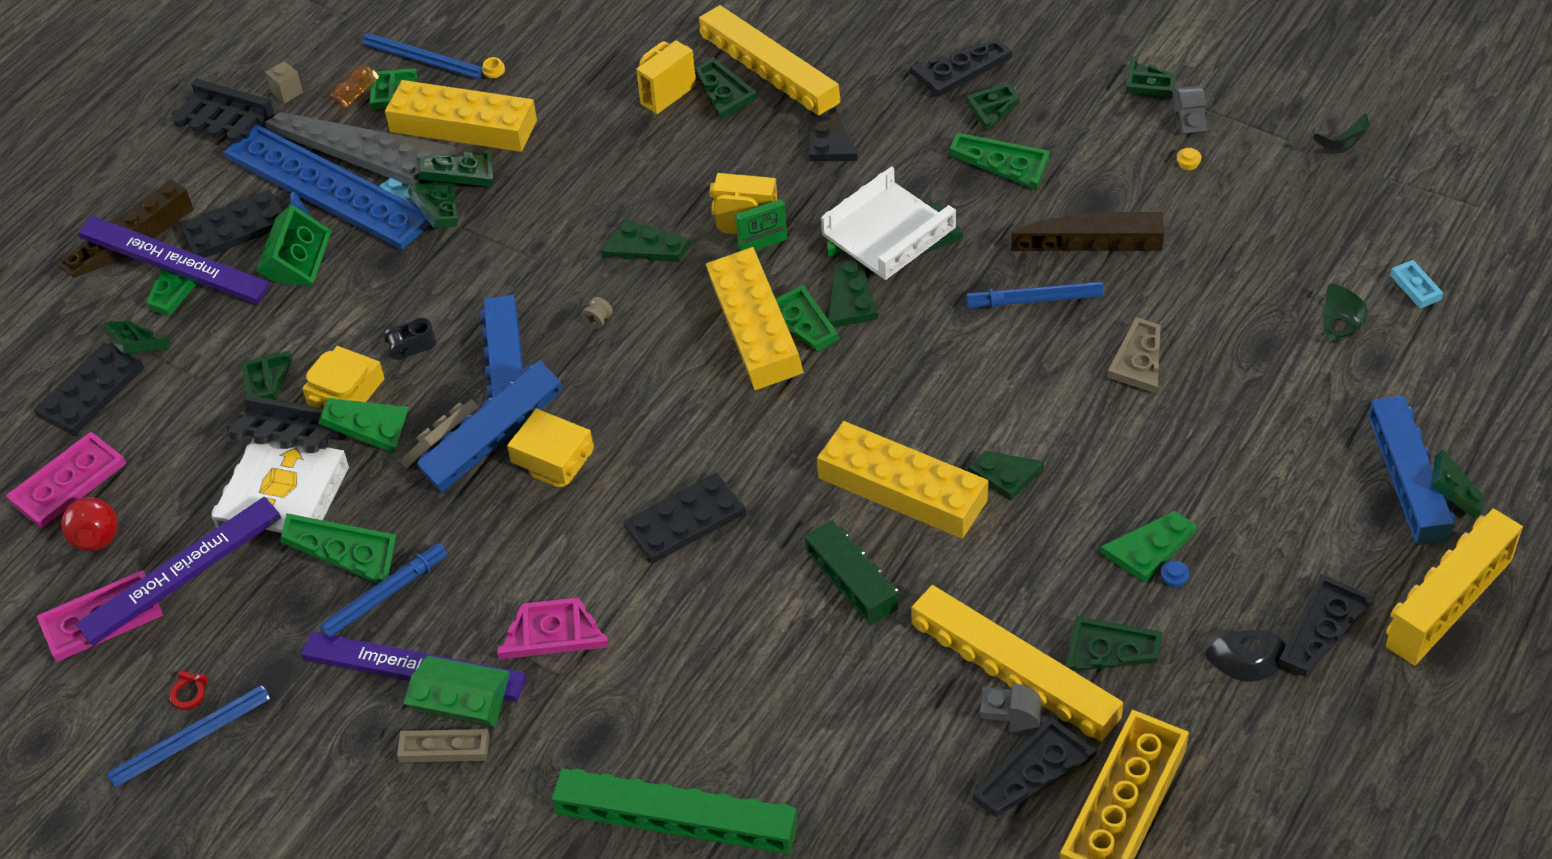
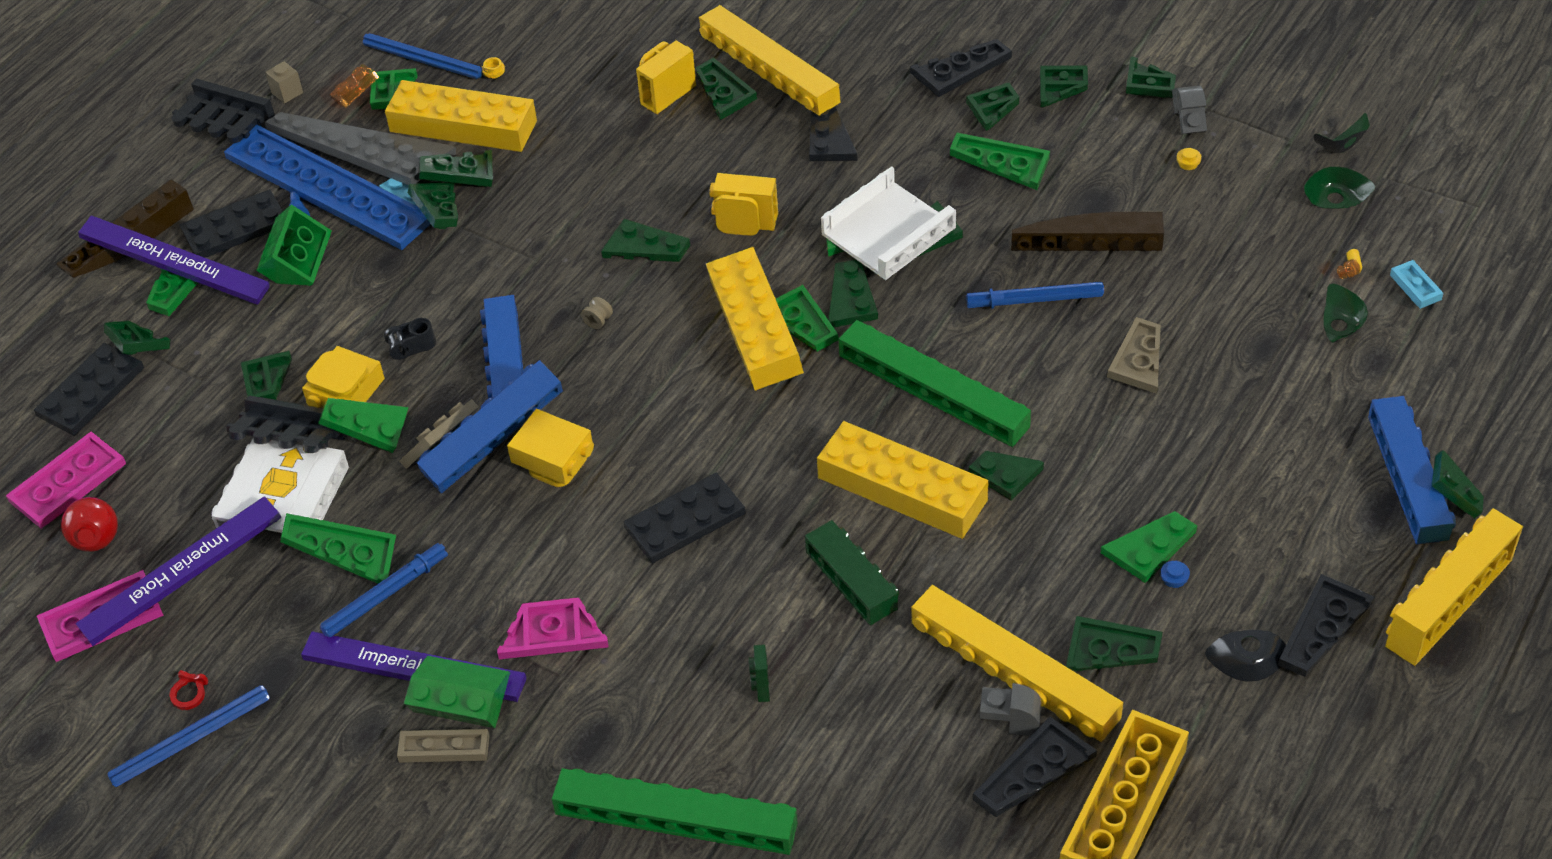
green tile [735,199,787,251] -> none
none -> dark green wing [749,645,770,702]
none -> green brick [839,320,1031,448]
none -> dark green wing [1040,65,1088,107]
none -> dark green piece [1304,167,1375,209]
none -> clear orange arm [1337,249,1362,279]

